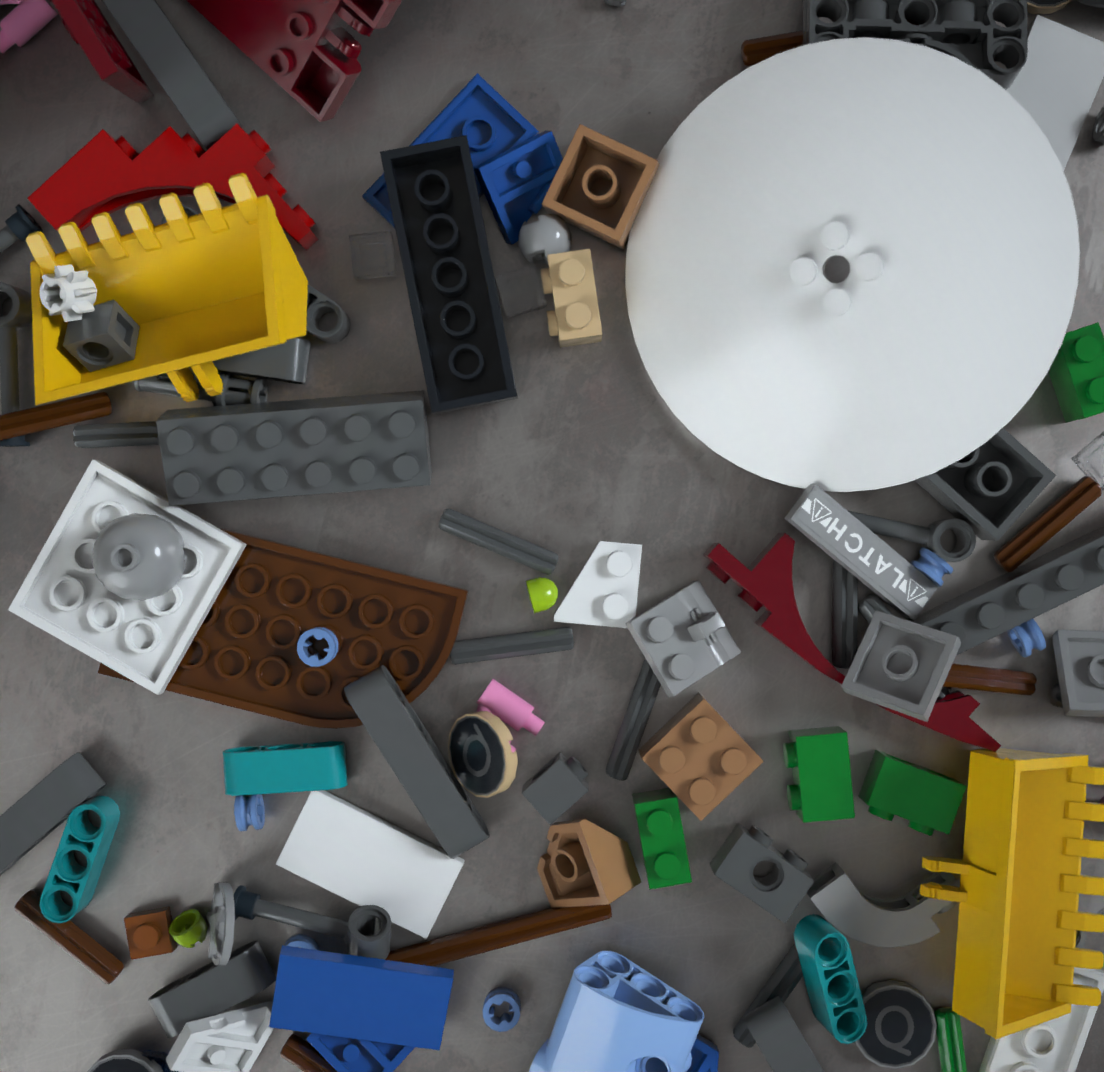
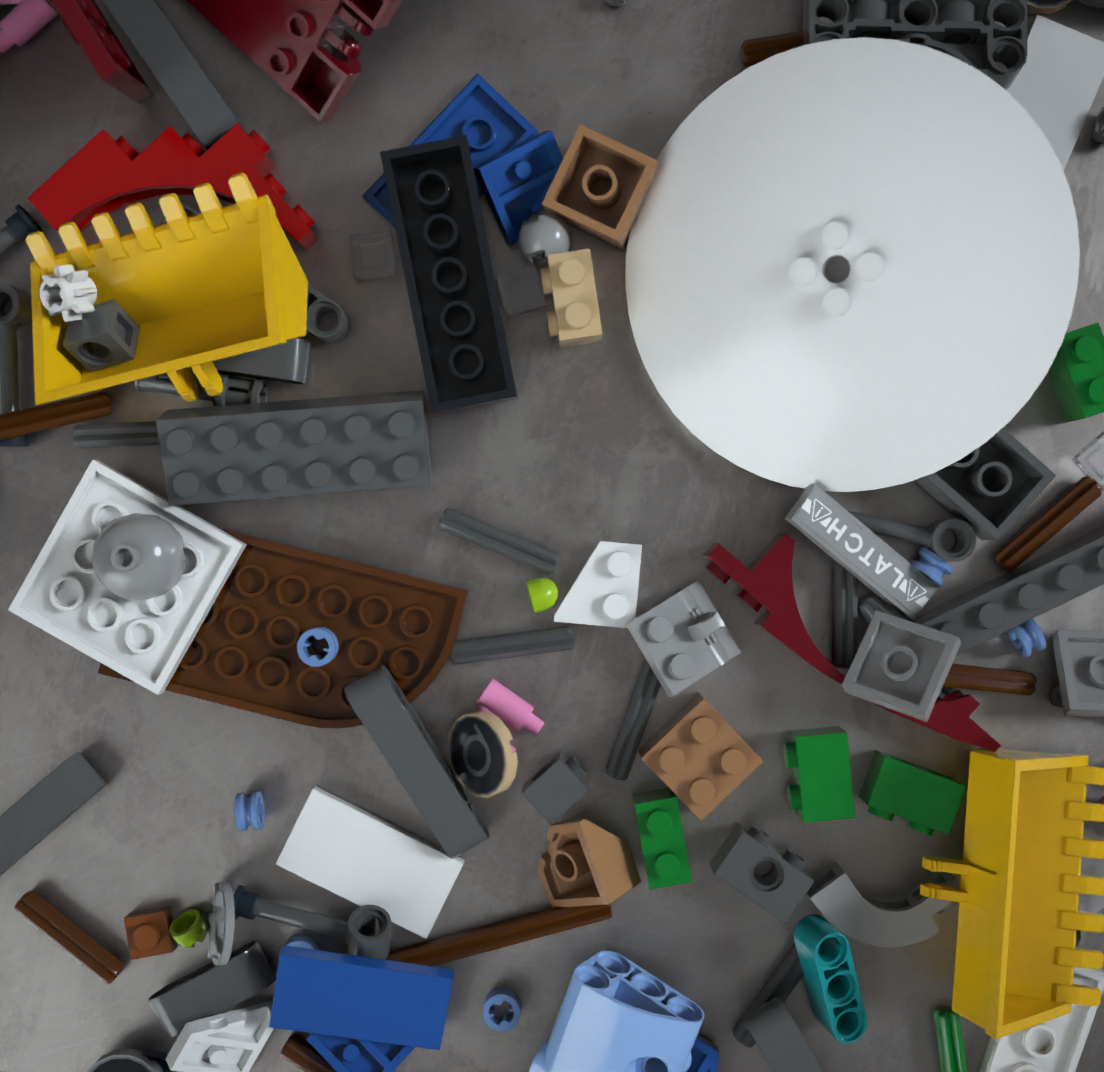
teal beam [40,795,120,923] -> none
teal beam [223,741,348,796] -> none
black tile [855,980,937,1069] -> none

